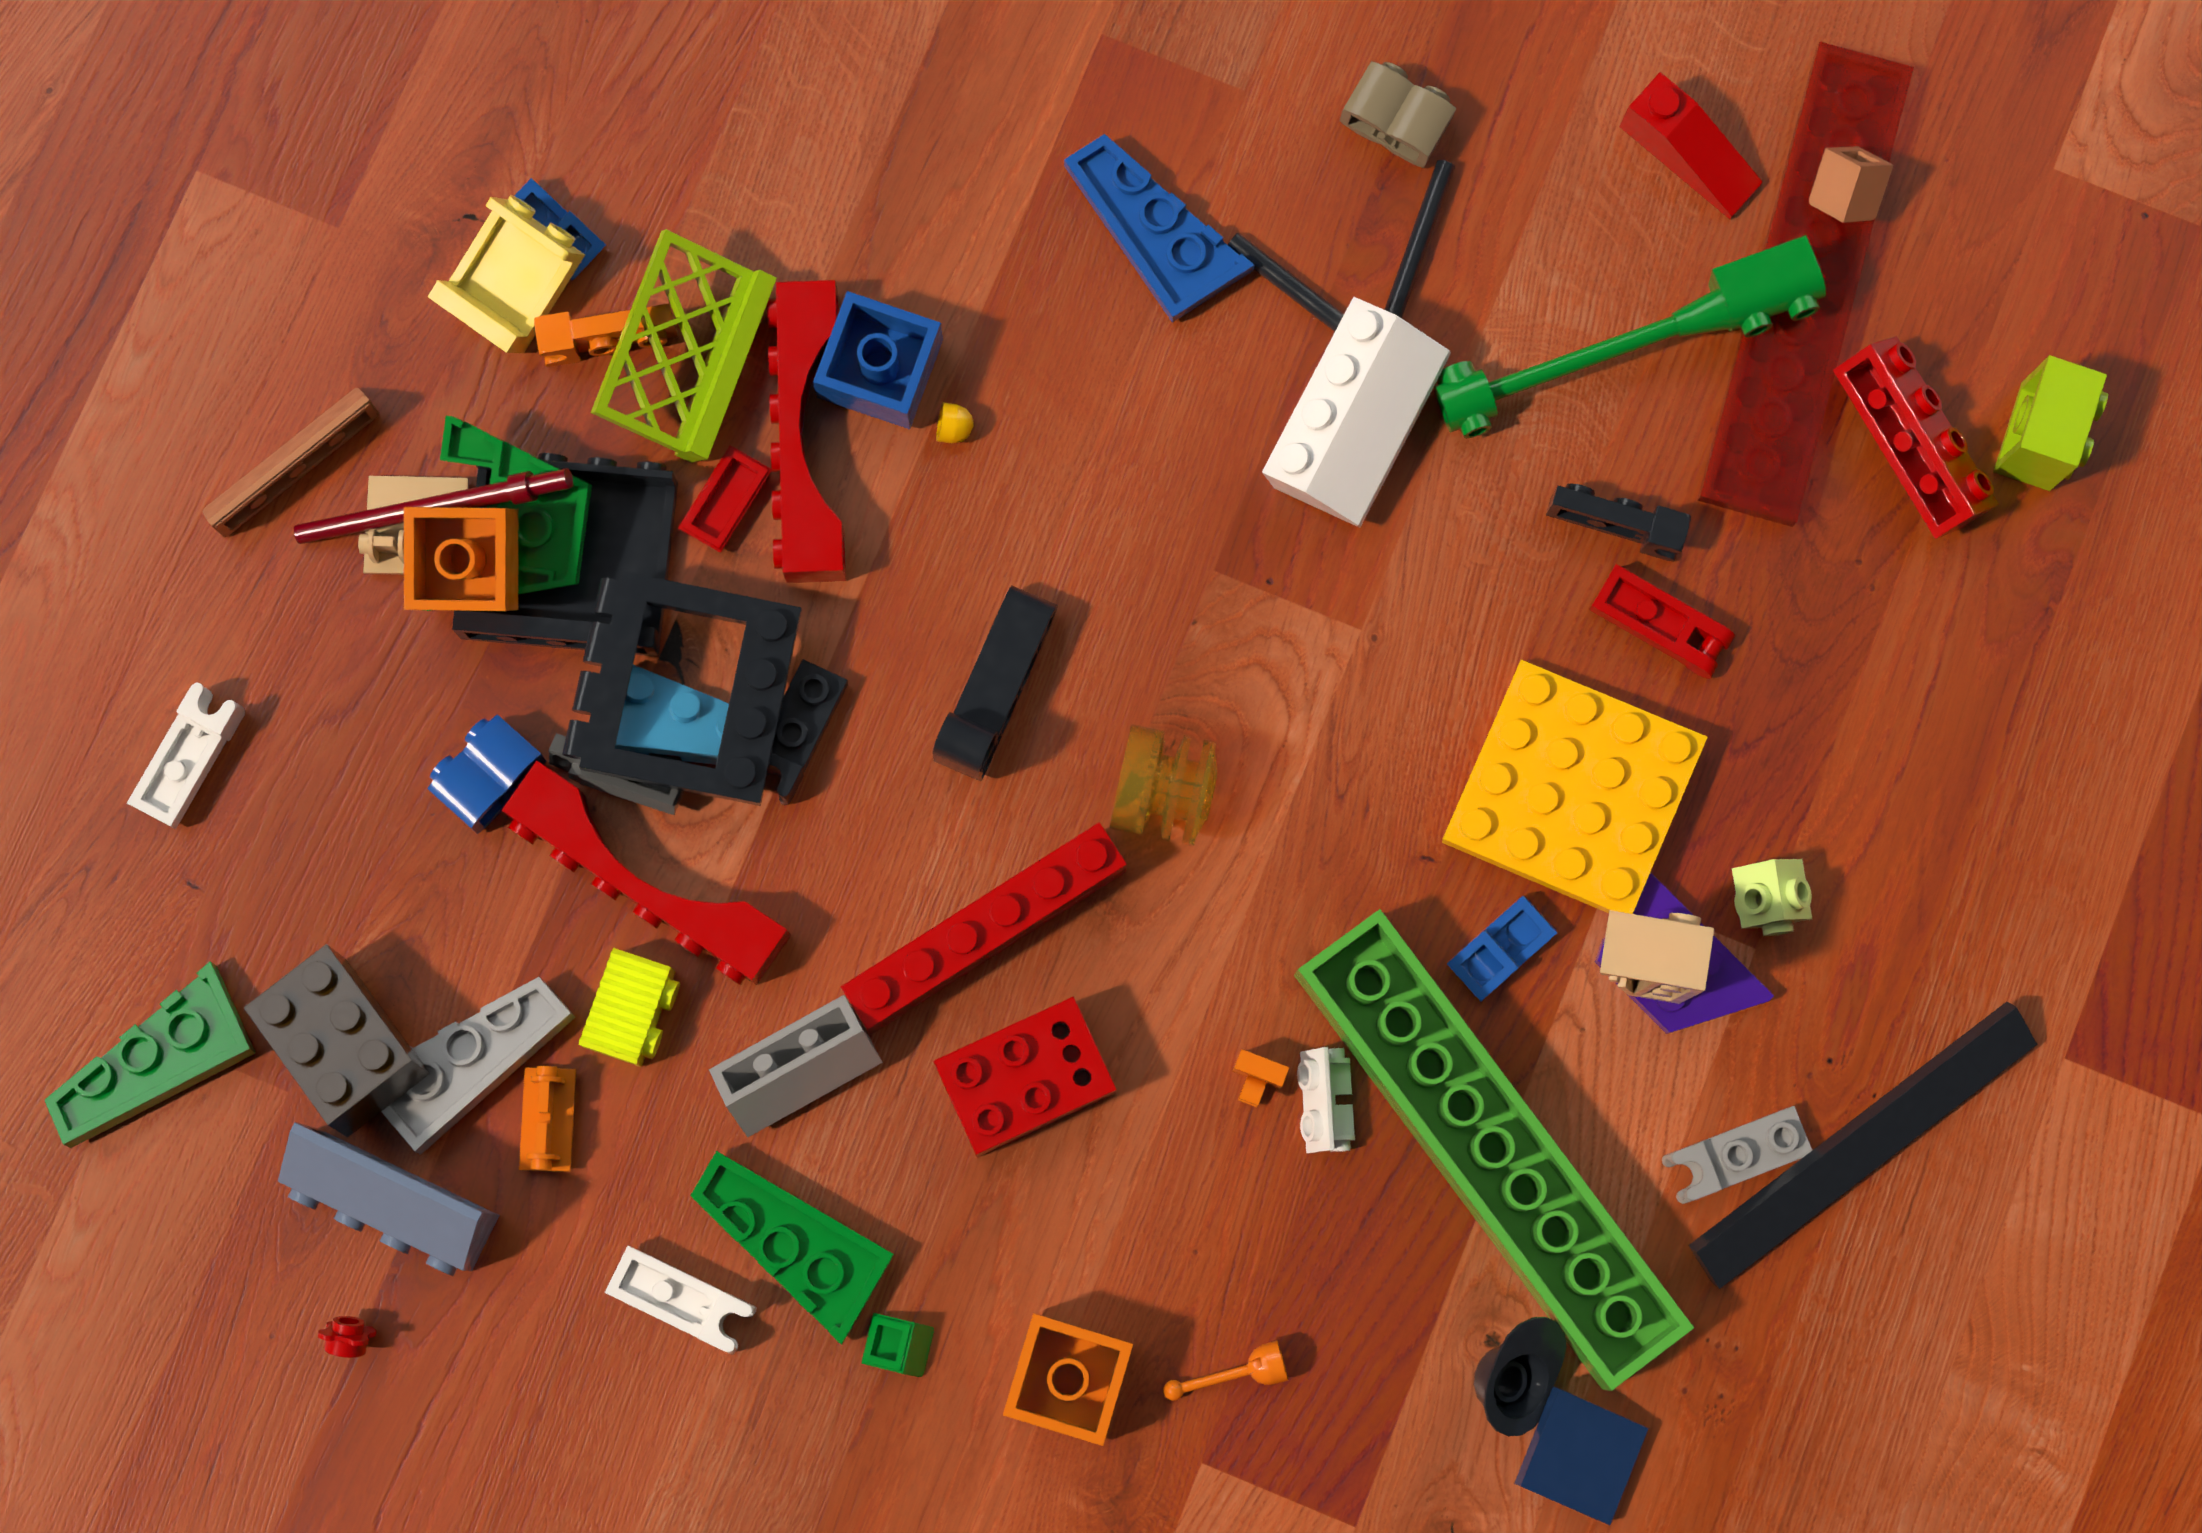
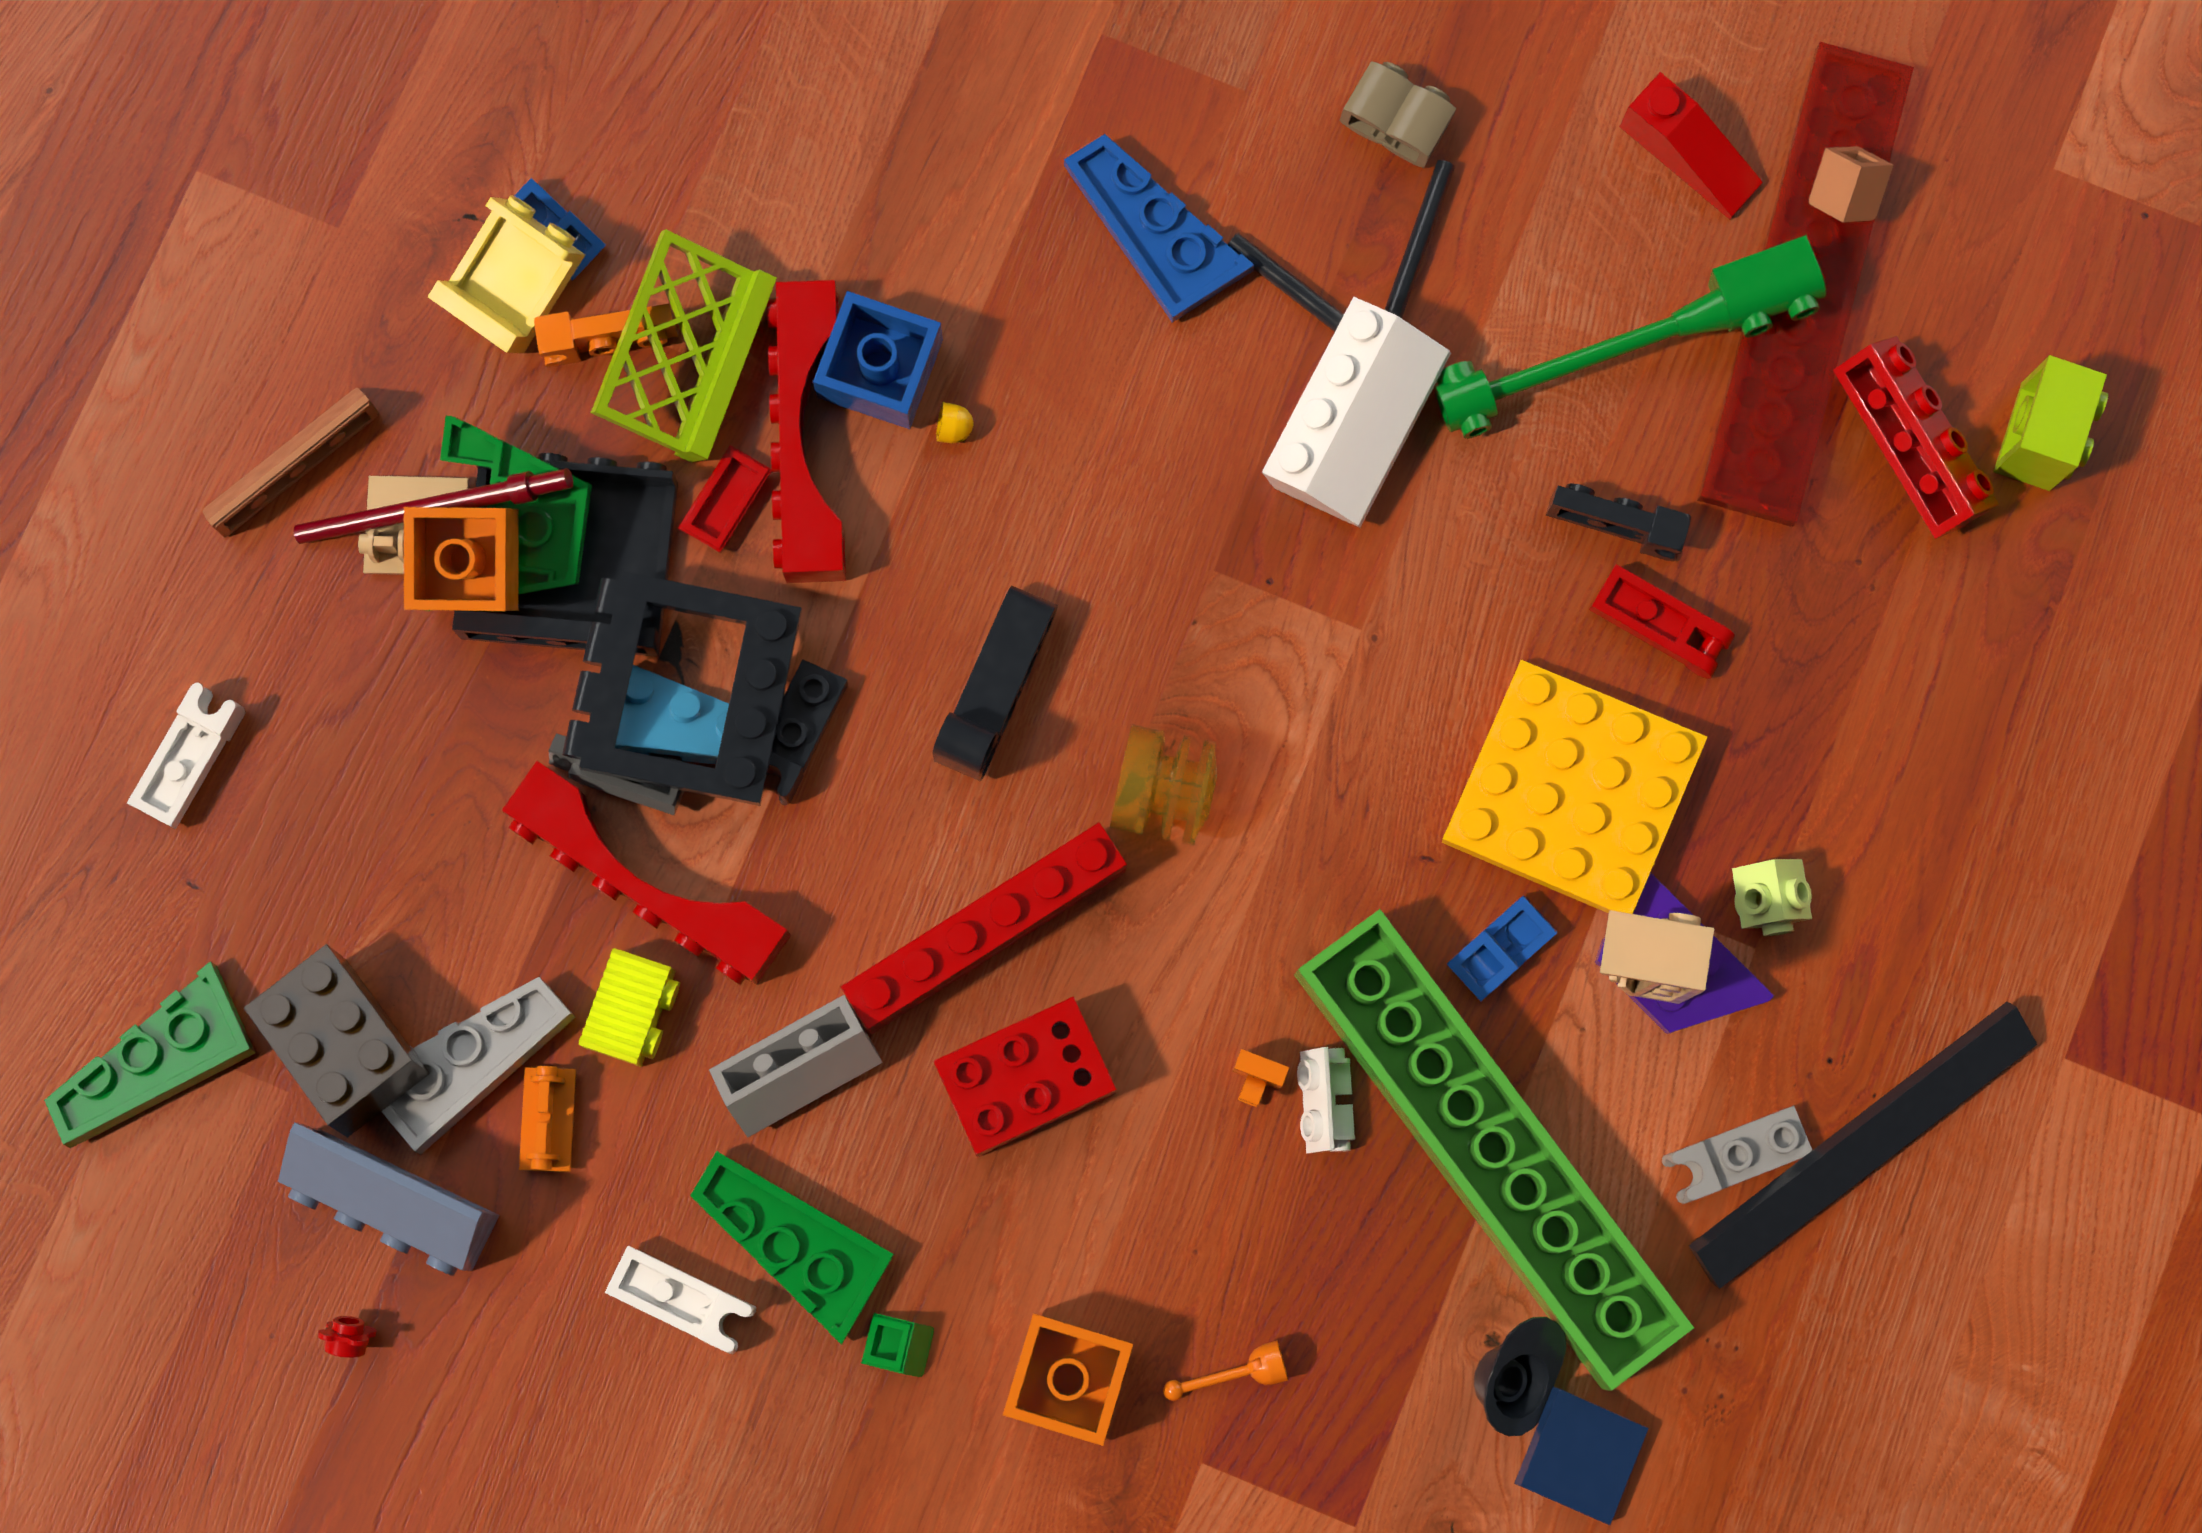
blue brick [427,715,546,834] -> none

